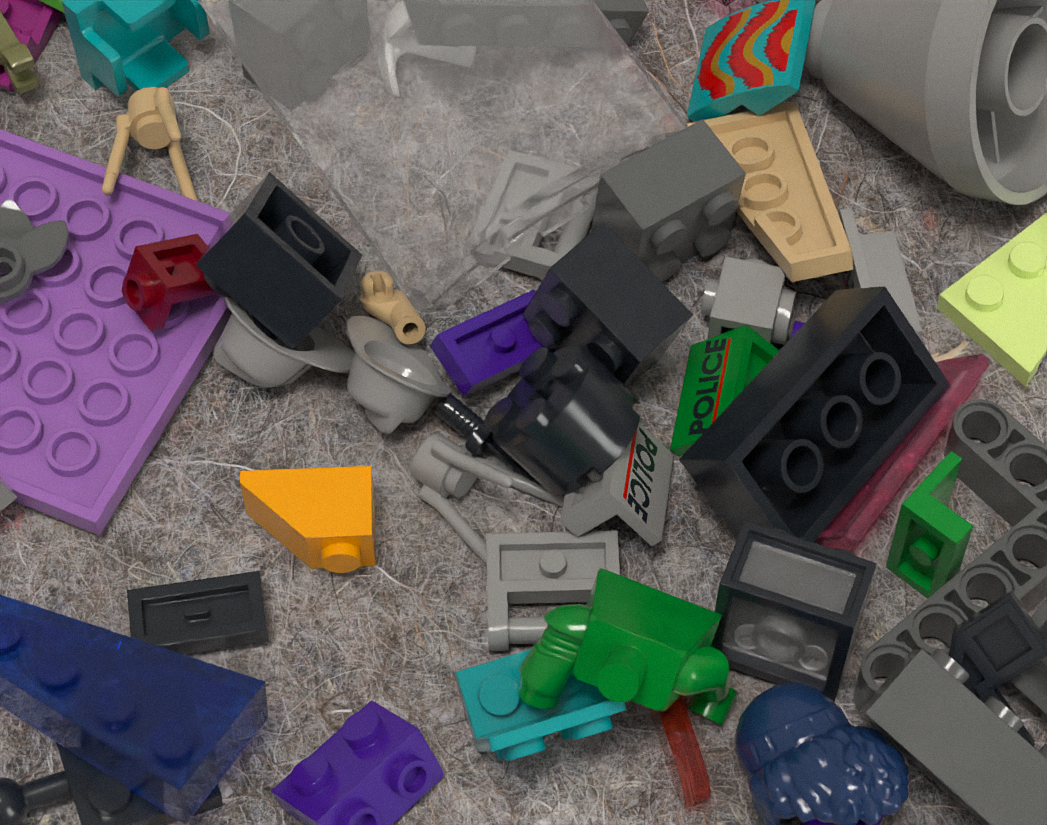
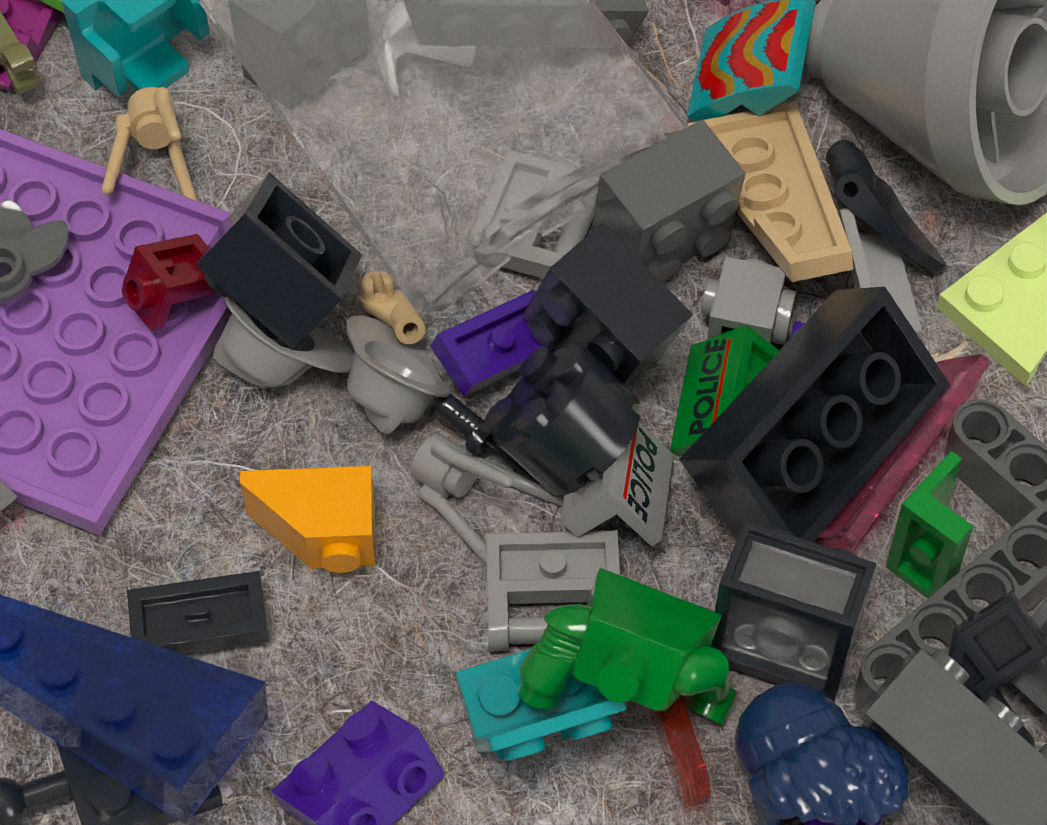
none -> black arm [826,140,947,275]

